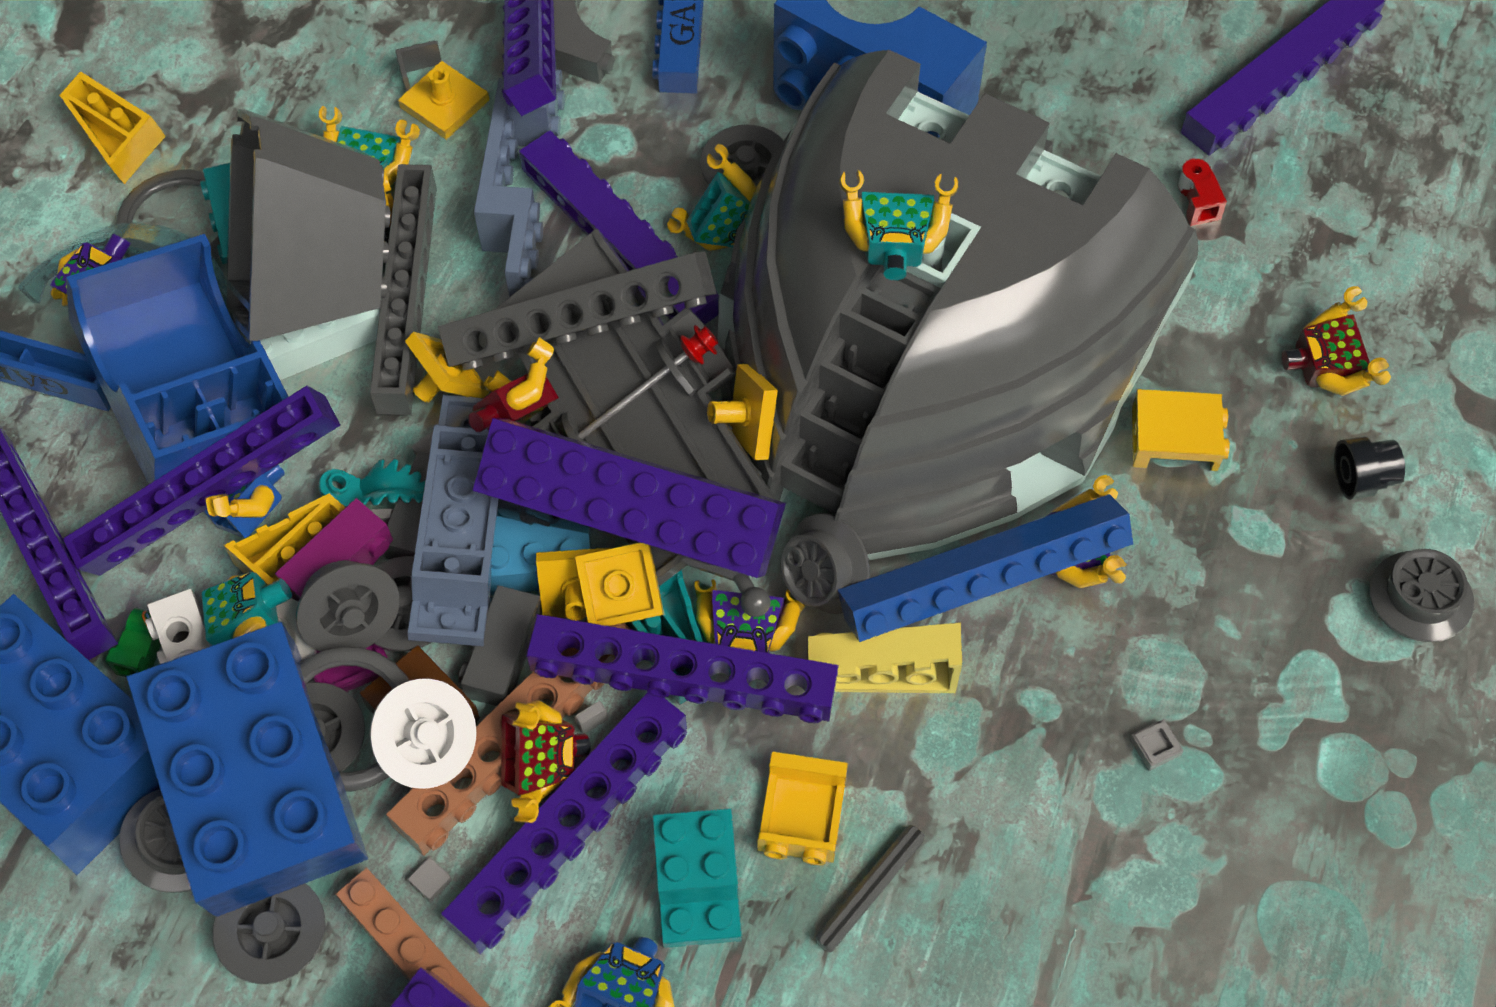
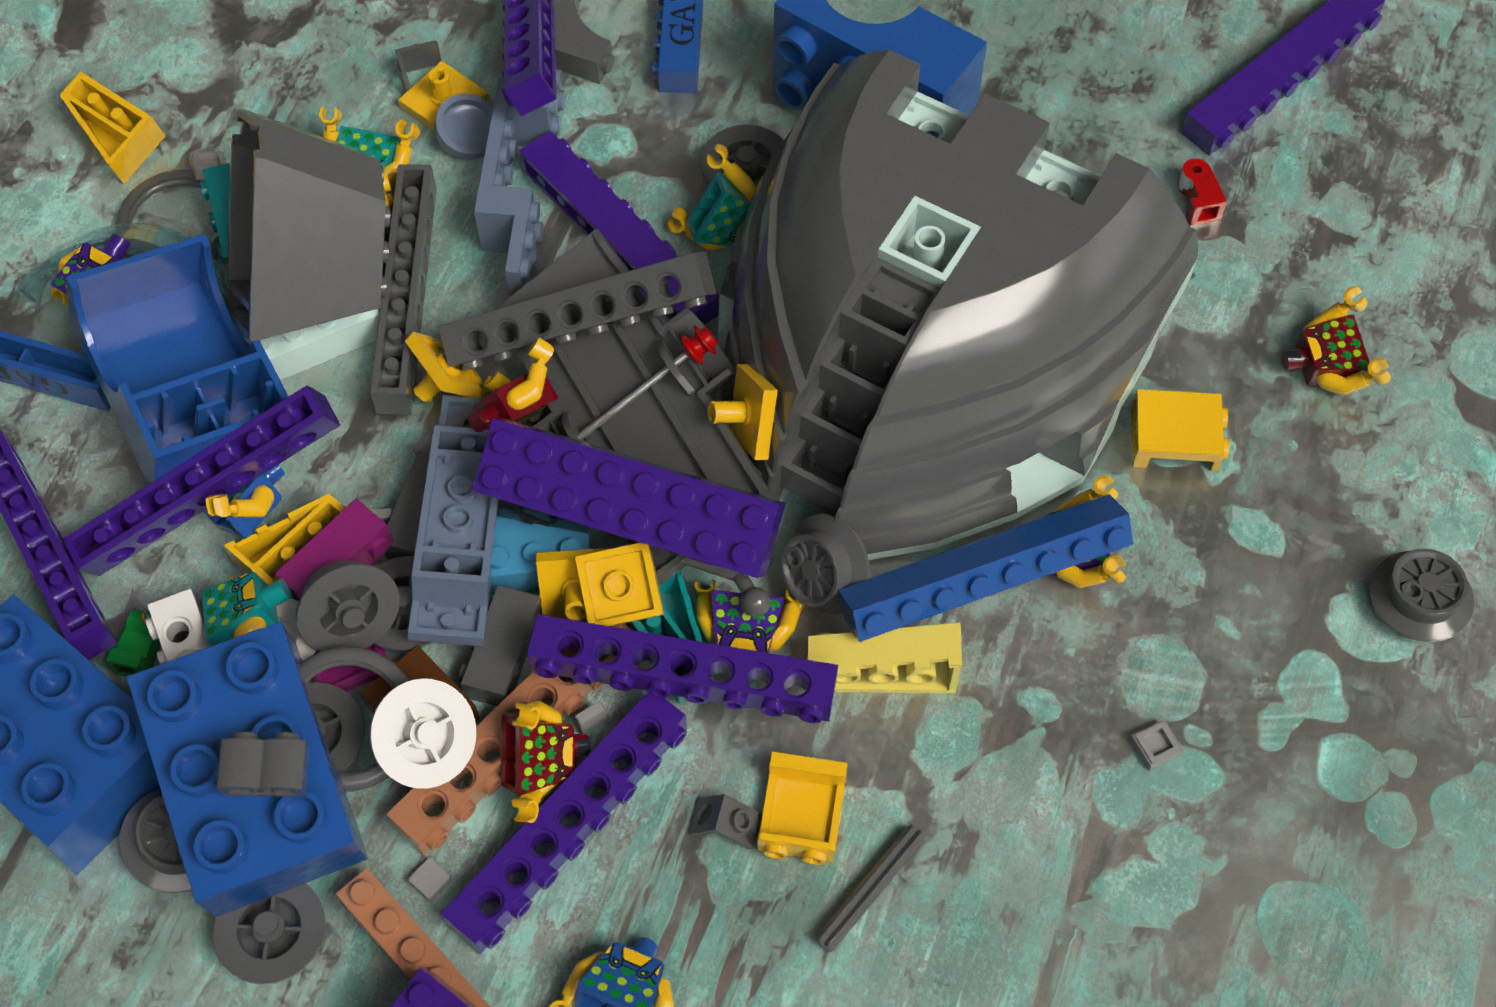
teal plant [318,459,426,507] -> none
teal bracket [653,808,742,948] -> none
torso [839,170,958,281] -> none
black piece [1334,436,1405,500] -> none
none -> light grey tile [189,151,227,180]
none -> dark grey brick [217,732,310,797]
none -> sand blue piece [434,94,493,160]
none -> dark grey bracket [689,794,762,849]

